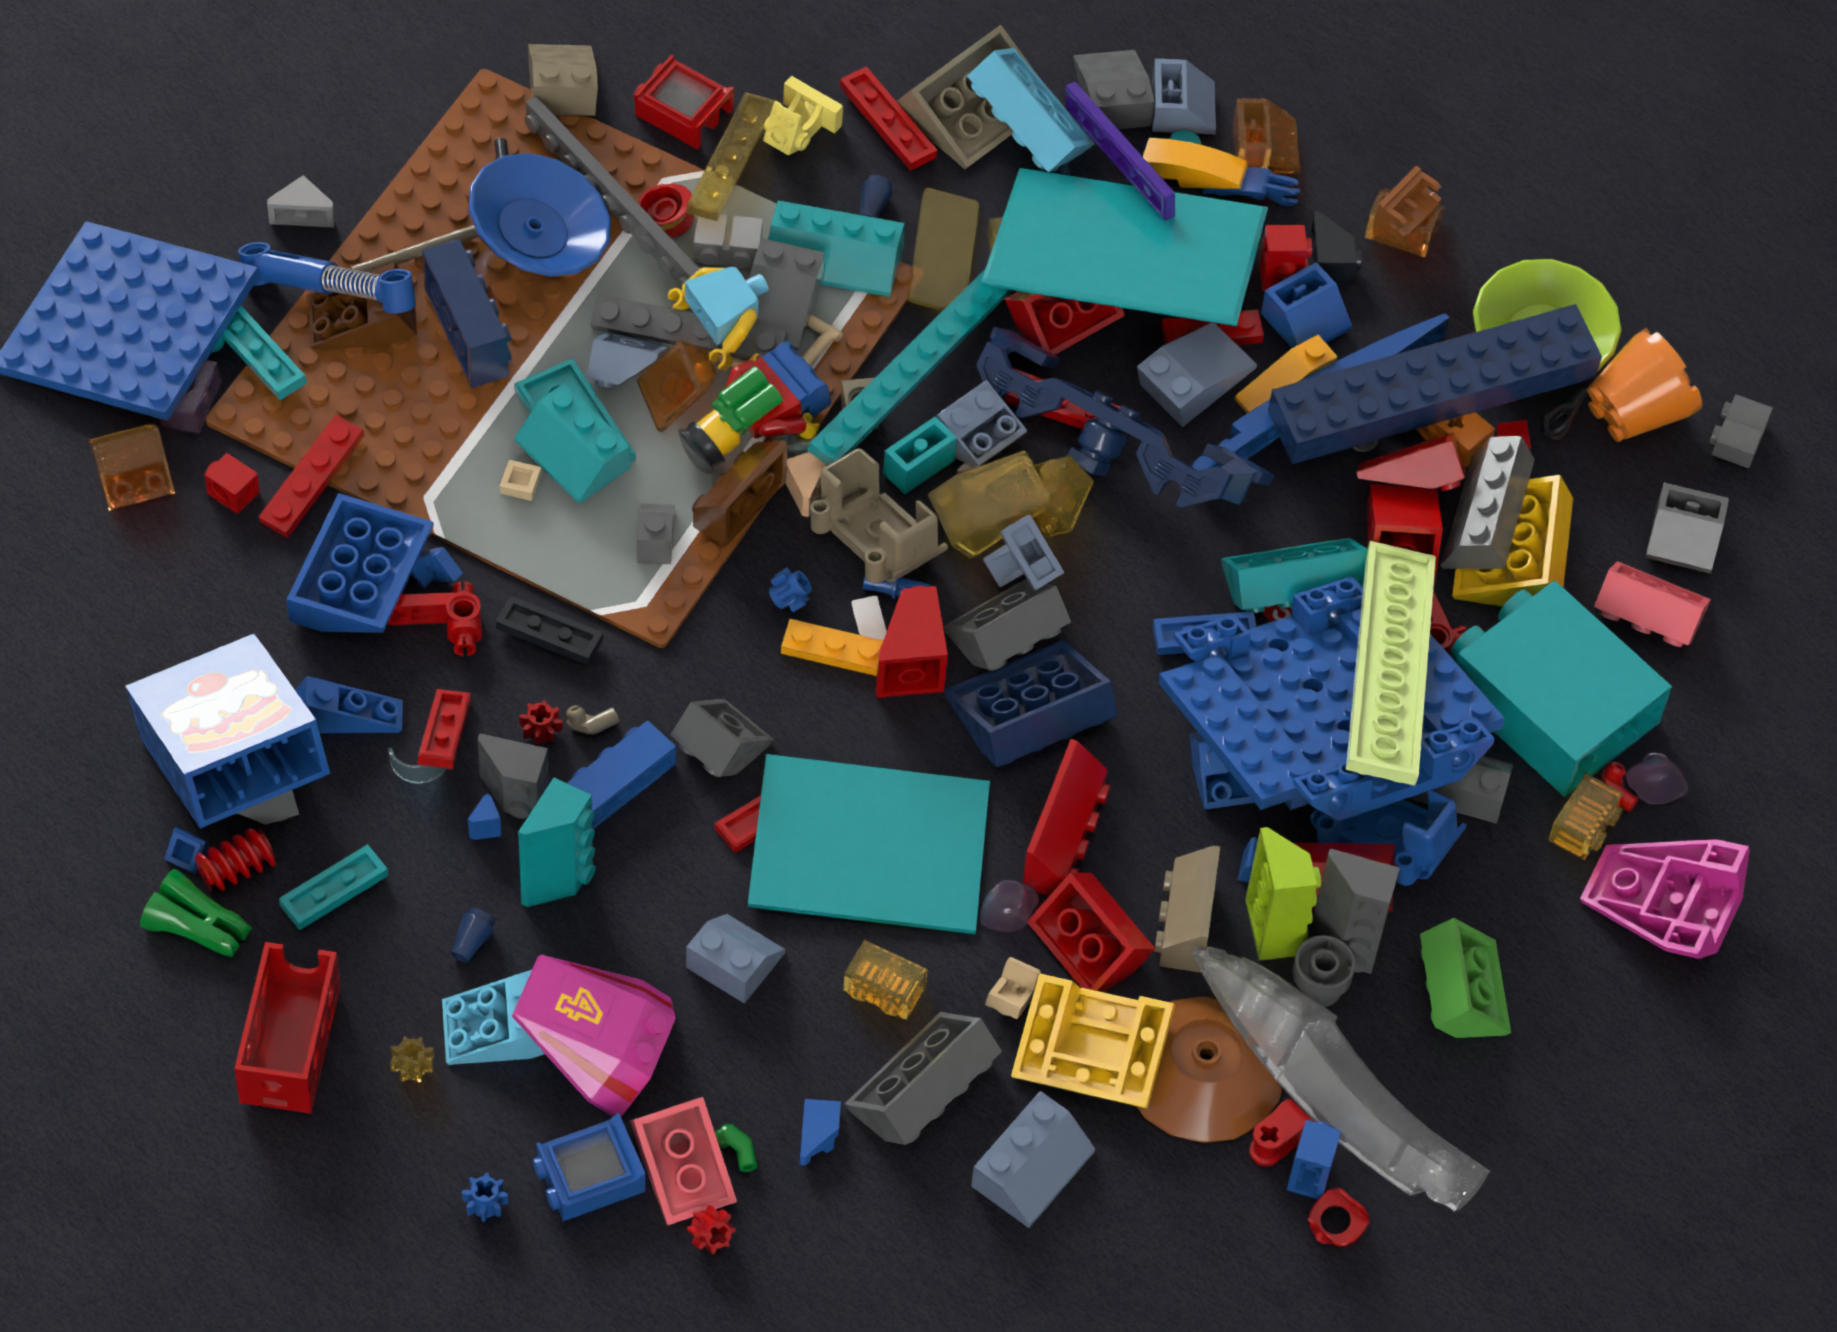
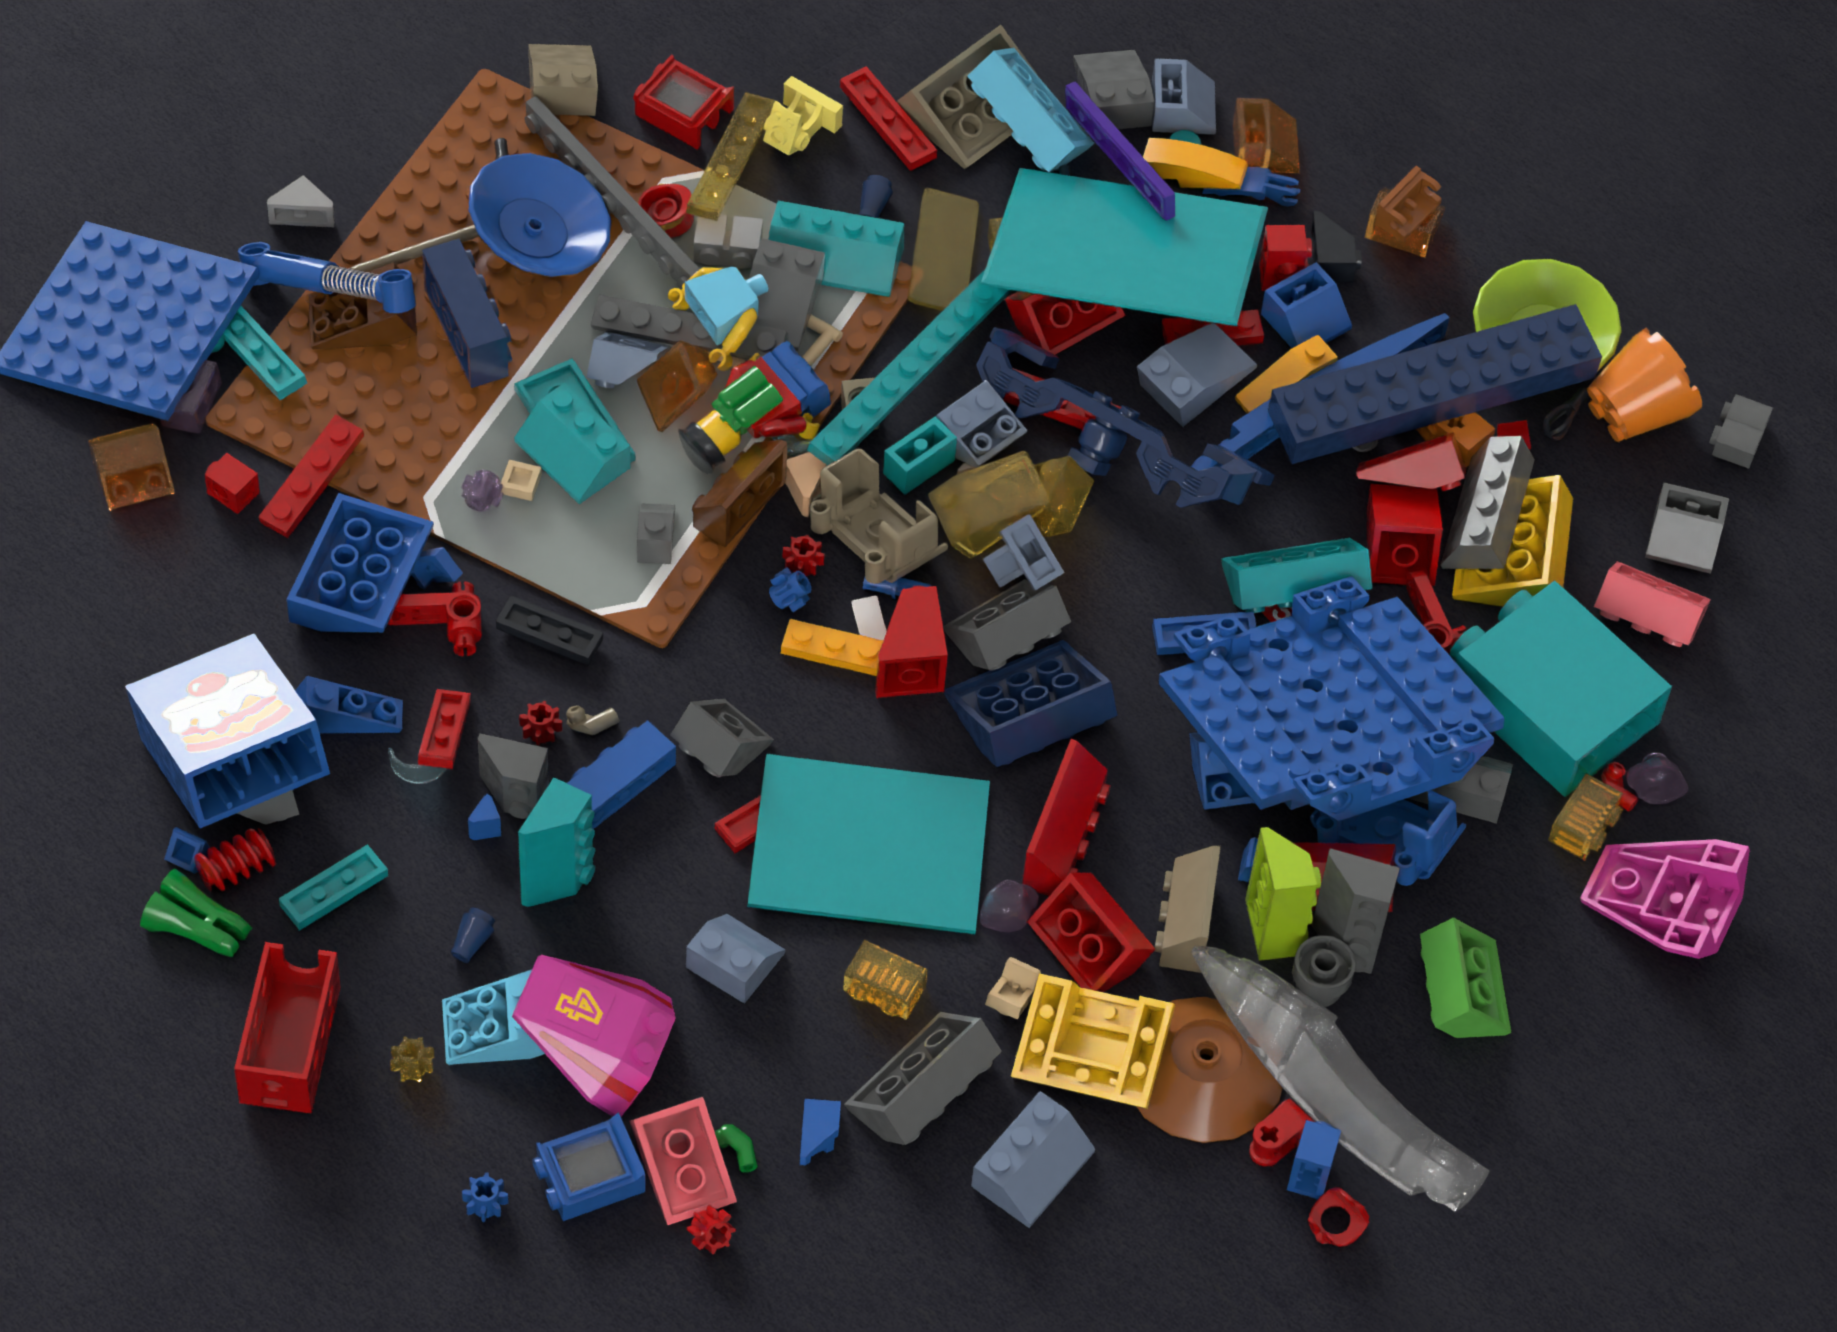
yellowish green plate [1346,541,1436,786] -> none
none -> clear purple gear [461,470,504,512]
none -> red gear [782,534,825,576]

